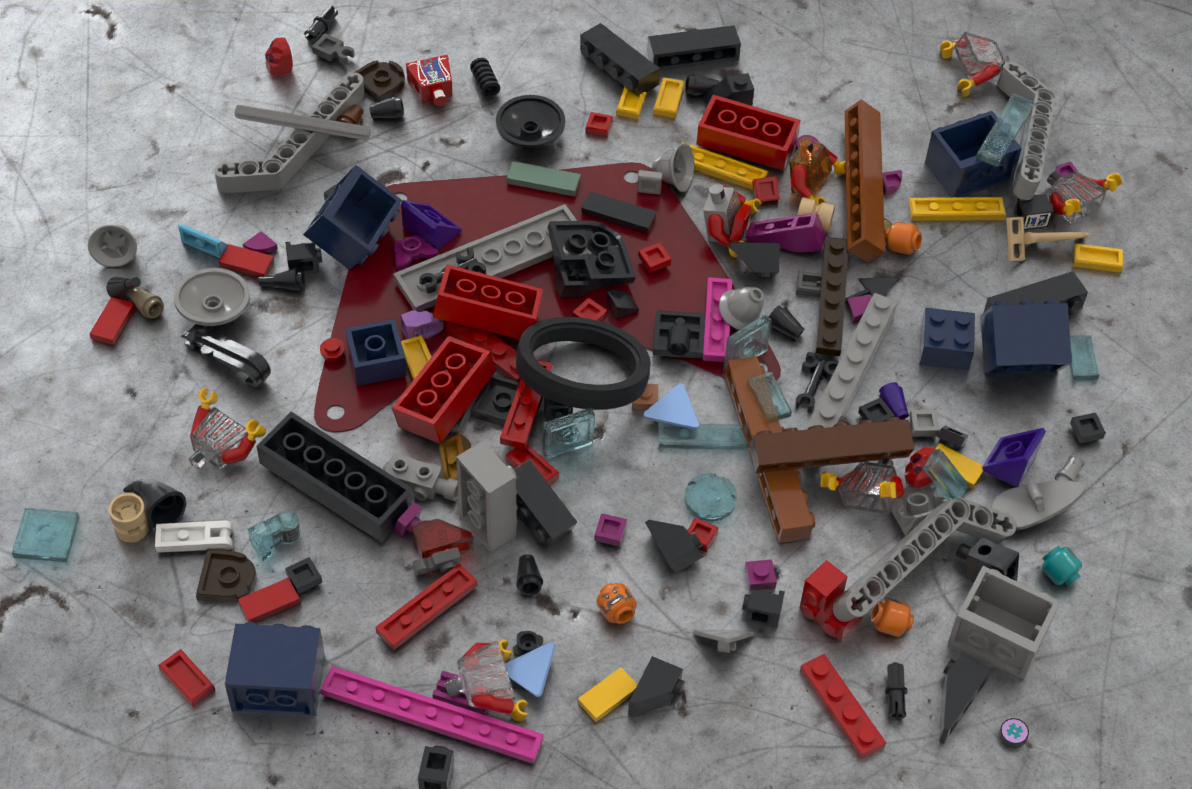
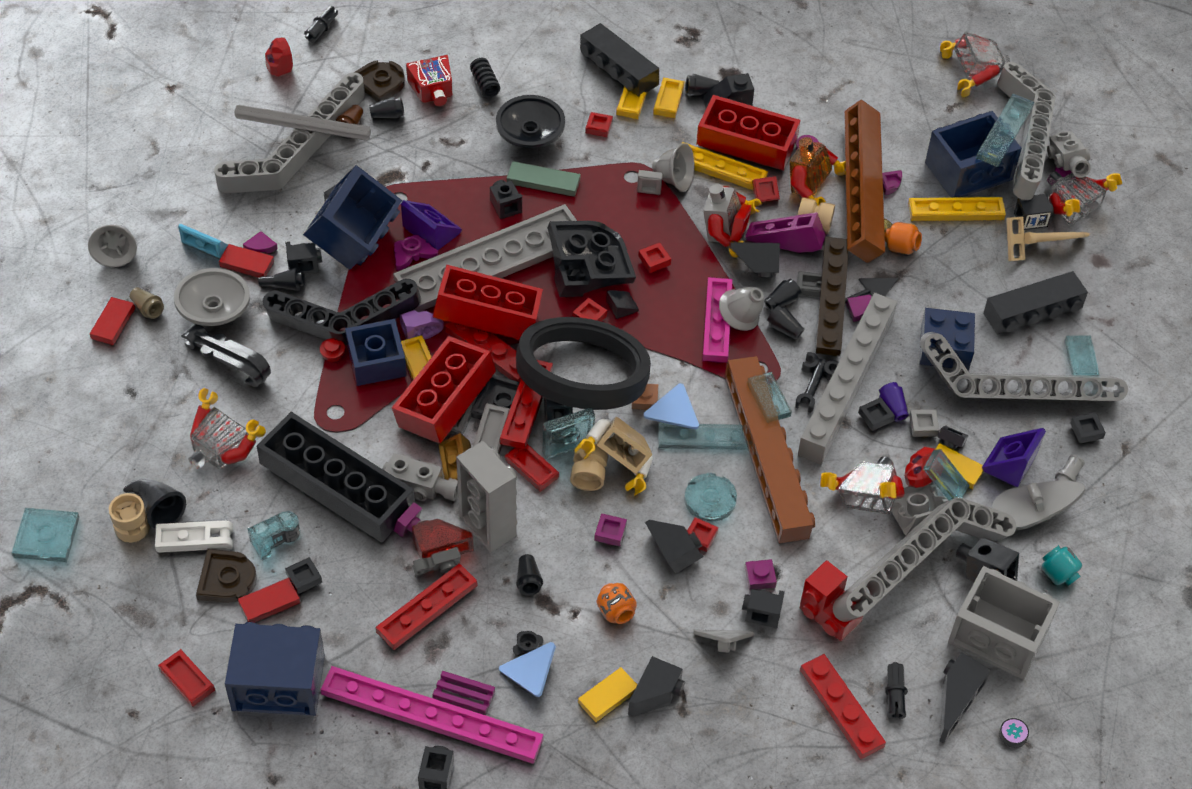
black cone [106,276,141,300] -> none
dark grey plate [312,34,355,65] -> none
black bar [420,247,486,293] -> none
clear torso [445,639,529,722] -> none
black wedge [514,459,578,547] -> none
black tile [581,191,656,234] -> none
black brick [647,25,741,70] -> none
black plate [653,310,705,359] -> none
clear light blue tile [723,315,772,372] -> none
reddish brown brick [750,417,914,473] -> none
orange head [871,597,914,637] -> none
dark blue container [980,300,1072,374] -> none
yellow tile [1073,243,1123,273] -> none
none -> black beam [263,279,421,345]
none -> light grey tile [473,403,510,454]
none -> black brick [490,180,522,219]
none -> tan wheel [570,444,609,491]
none -> tan torso [574,417,653,496]
none -> black cone [764,279,801,312]
none -> light grey beam [920,332,1128,401]
none -> light grey brick [1047,131,1091,178]

